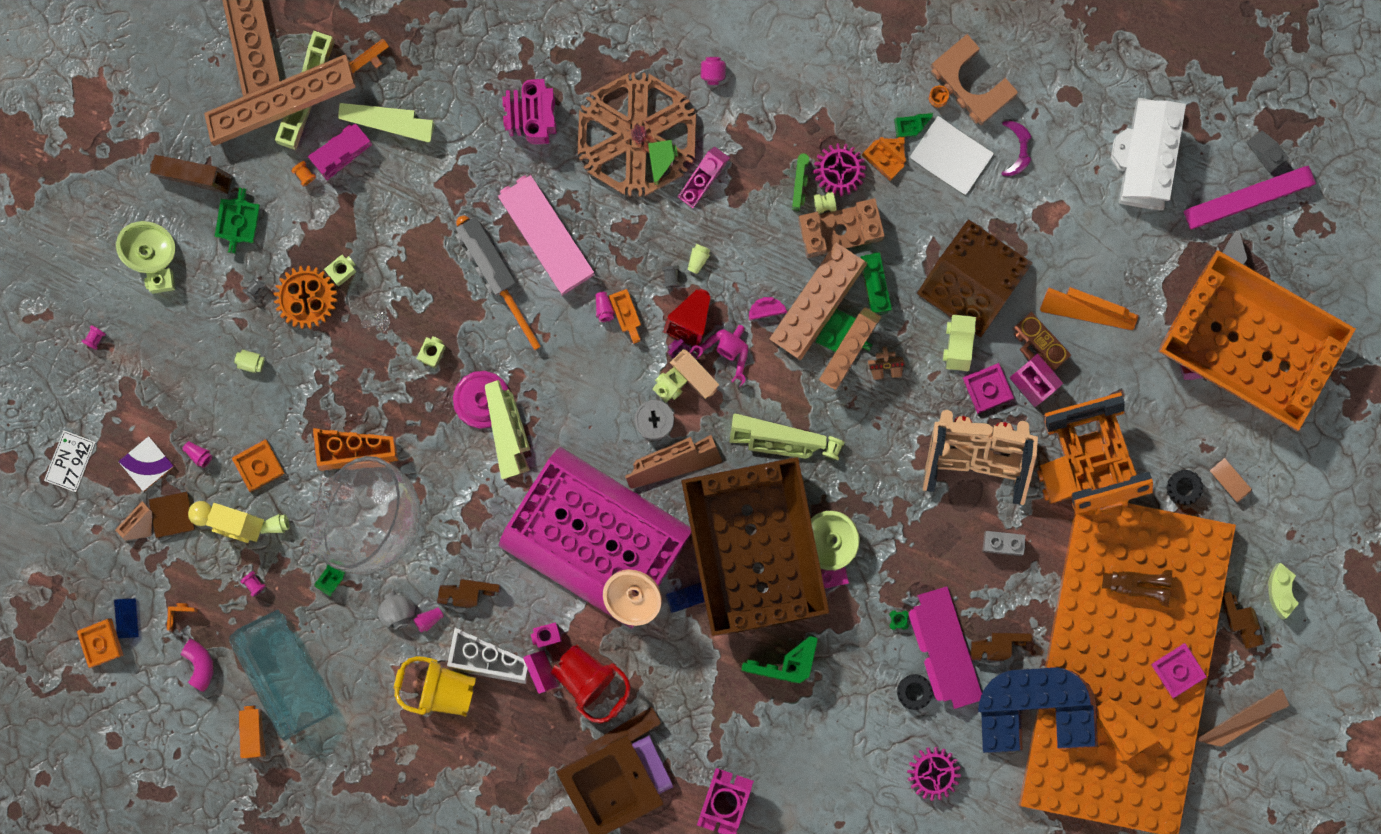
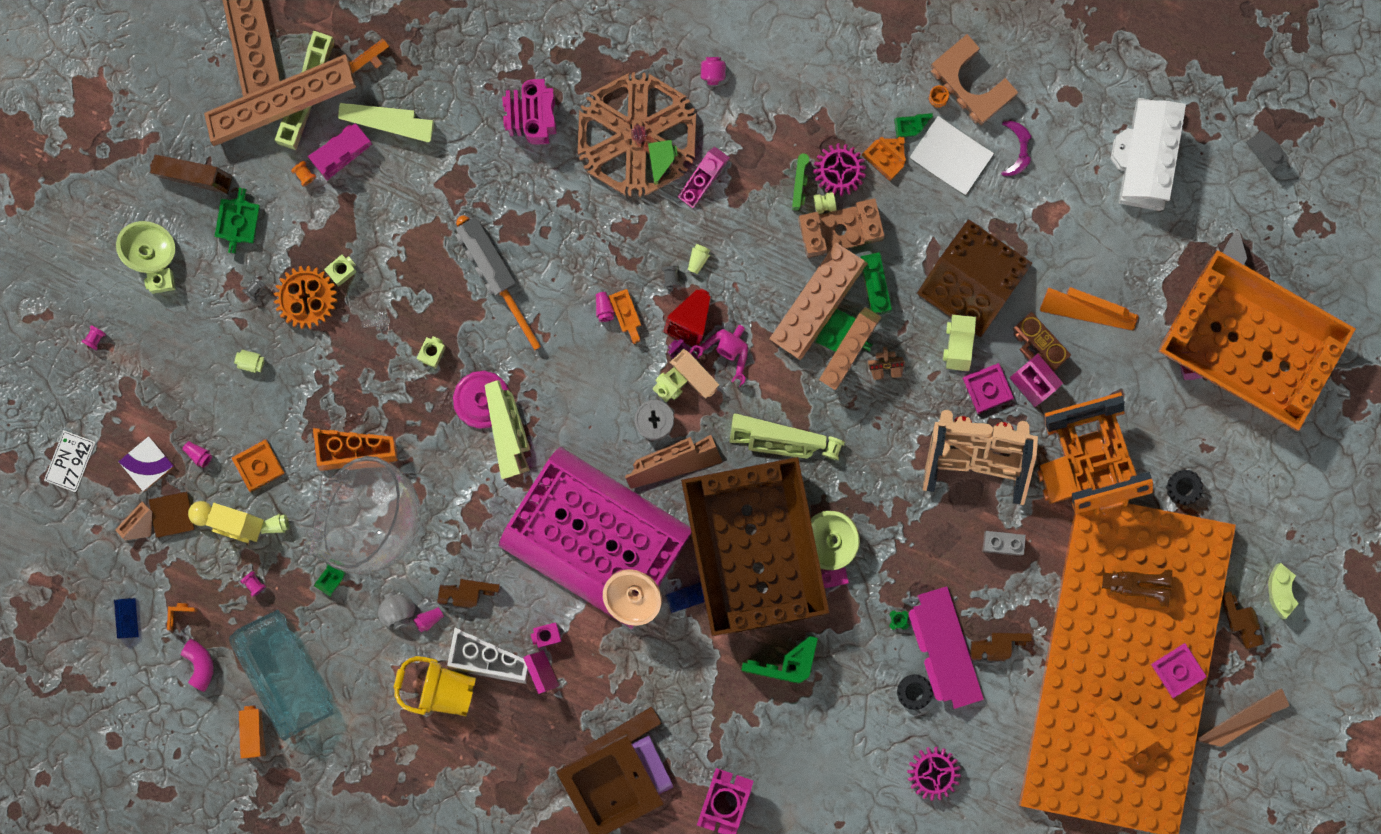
orange tile [77,618,124,668] -> none
bright pink brick [498,175,595,296] -> none
red piece [551,644,631,723] -> none
dark pink plate [749,297,787,321] -> none
dark blue plate [978,668,1098,753] -> none
dark pink beam [1183,165,1316,230] -> none
nougat slope [1210,458,1252,503] -> none

